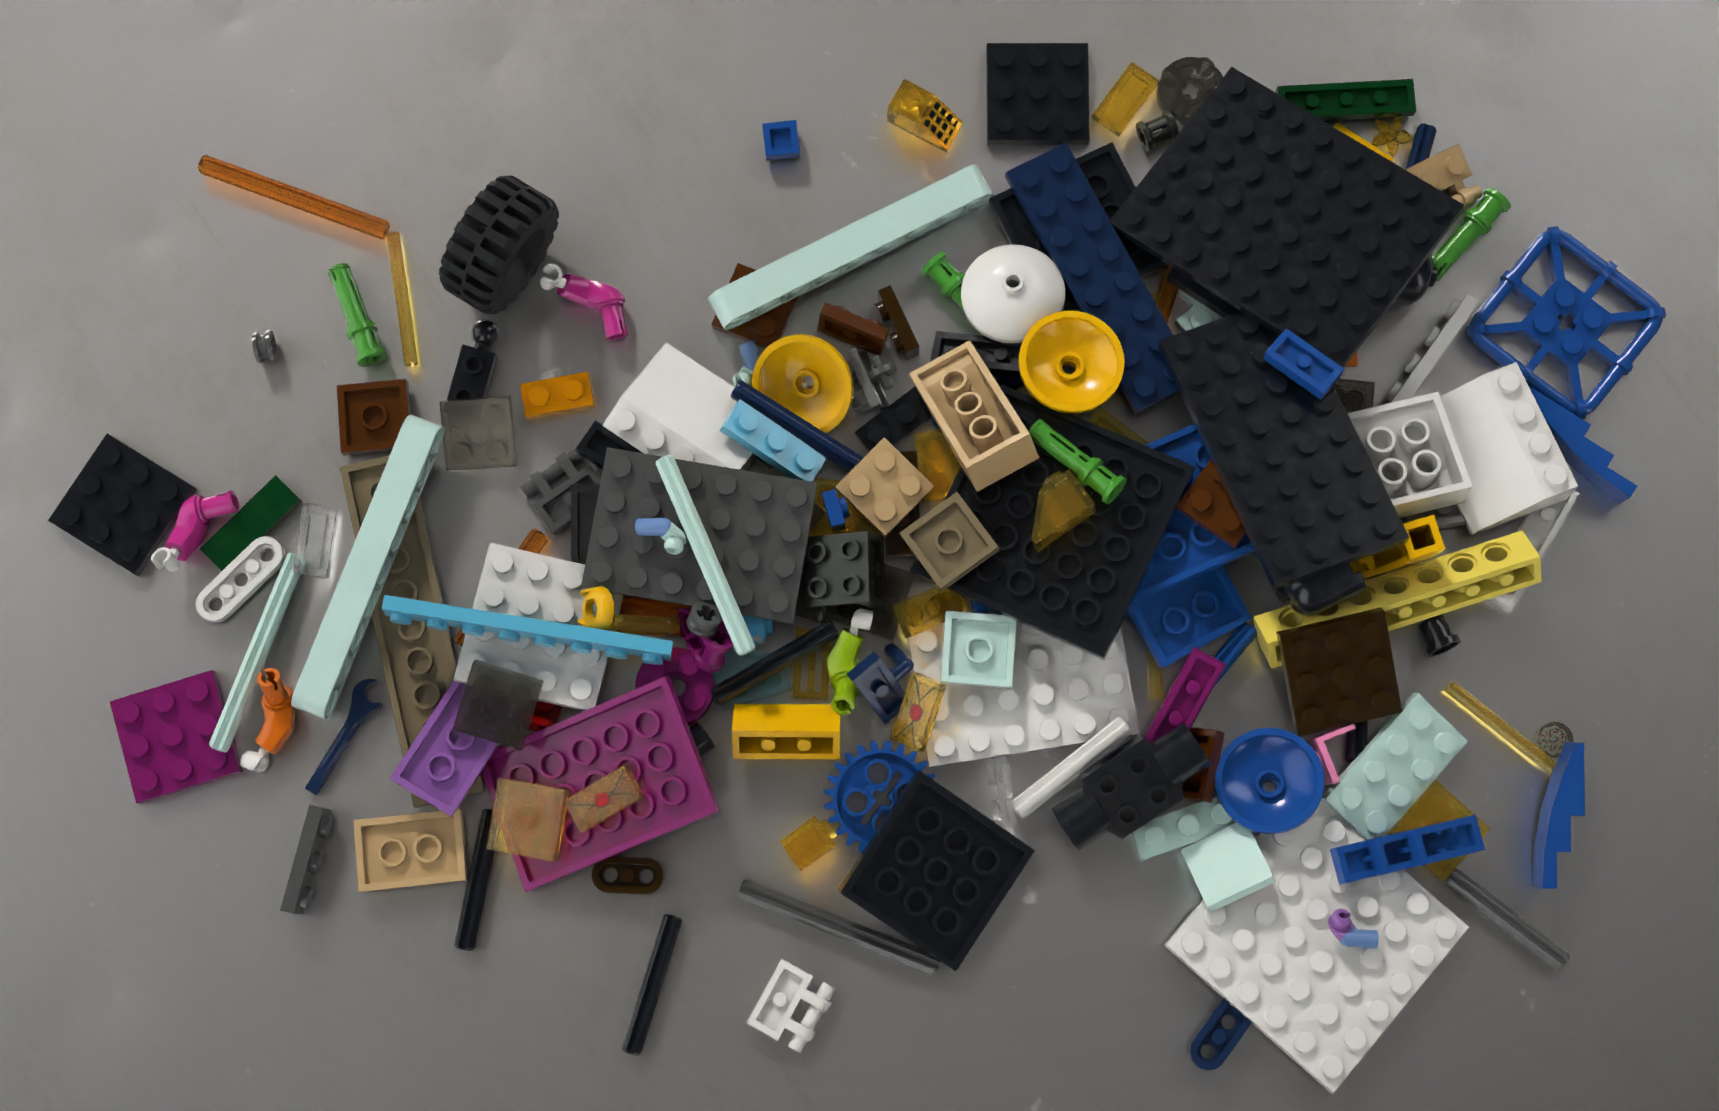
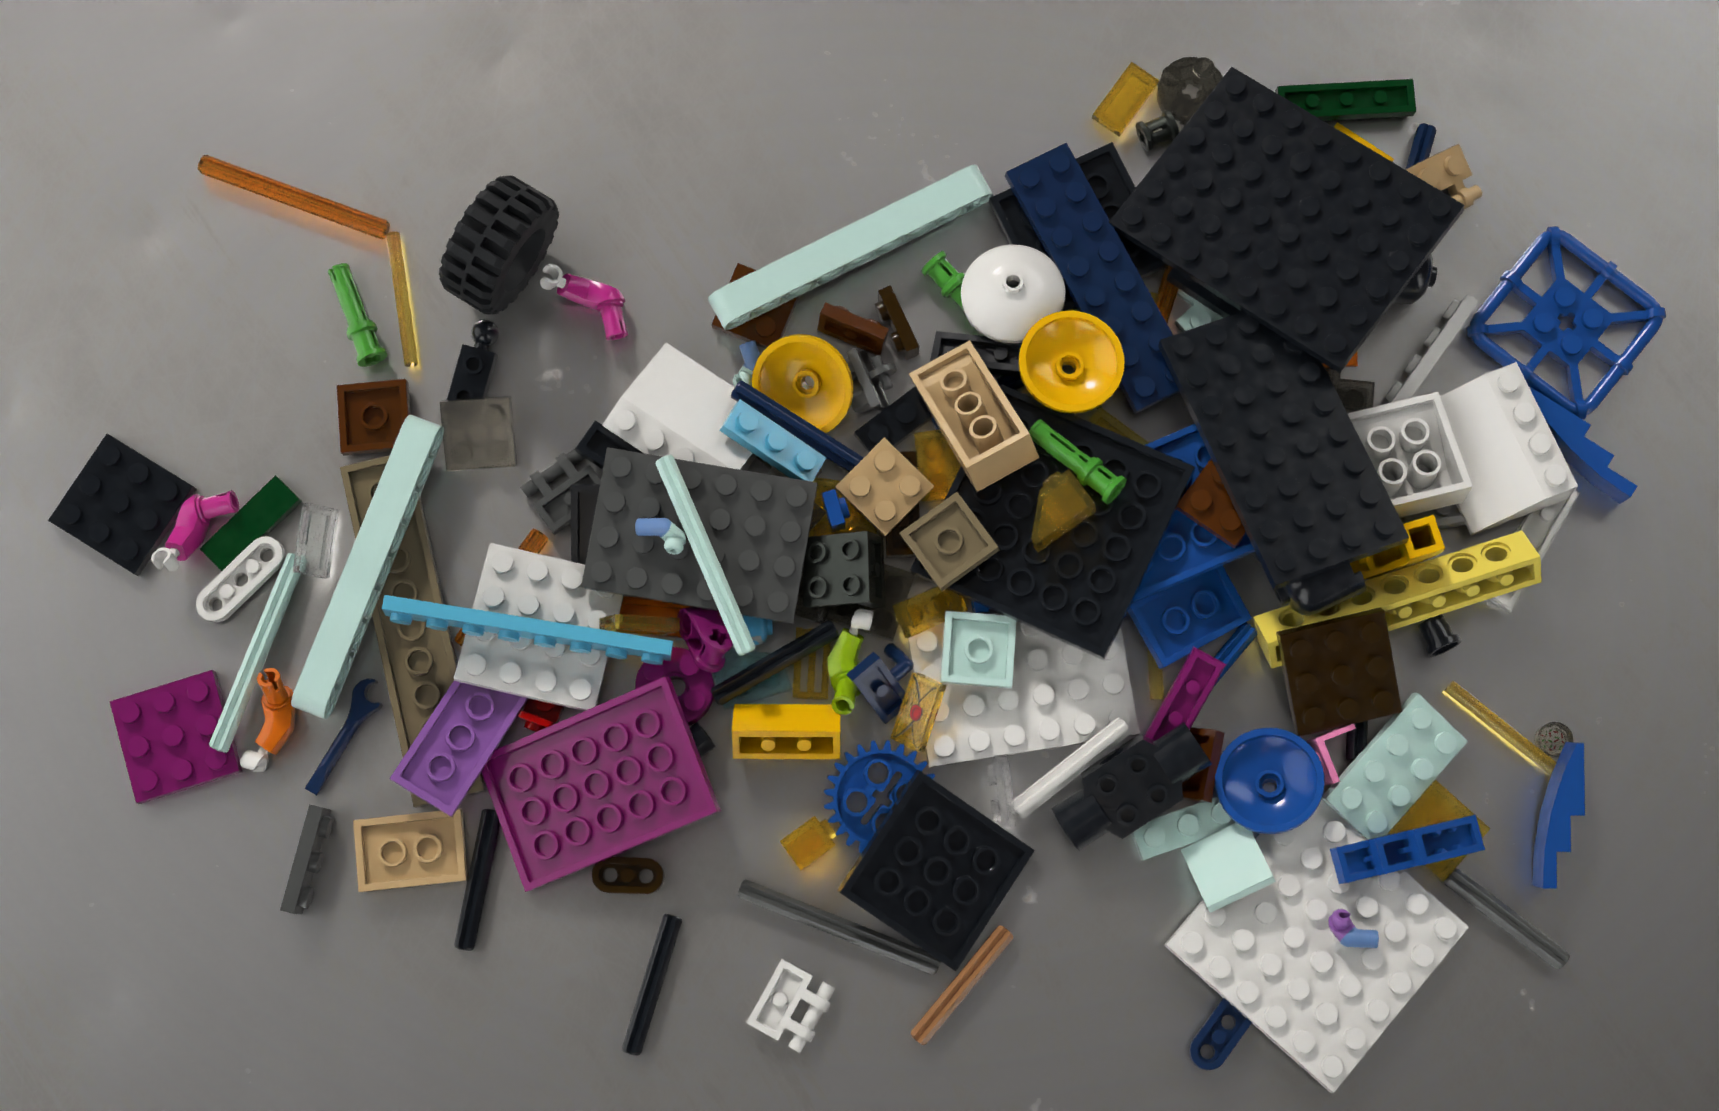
dark grey bush [252,330,278,363] -> none
clear smoke plate [452,659,544,751] -> none
clear yellow plate [487,778,569,862] -> none
light orange plate [520,371,595,420] -> none
clear yellow tile [564,765,644,833] -> none
yellow piece [577,586,614,630] -> none
dark grey bush [687,602,722,637] -> none
blue plate [762,120,800,161] -> none
clear yellow slope [887,79,963,153] -> none
black plate [986,43,1090,145] -> none
blue plate [1263,328,1344,400] -> none
clear yellow plant [1371,116,1413,157] -> none
bright green pin [1432,187,1511,281] -> none
none -> medium nougat axle [911,925,1013,1045]

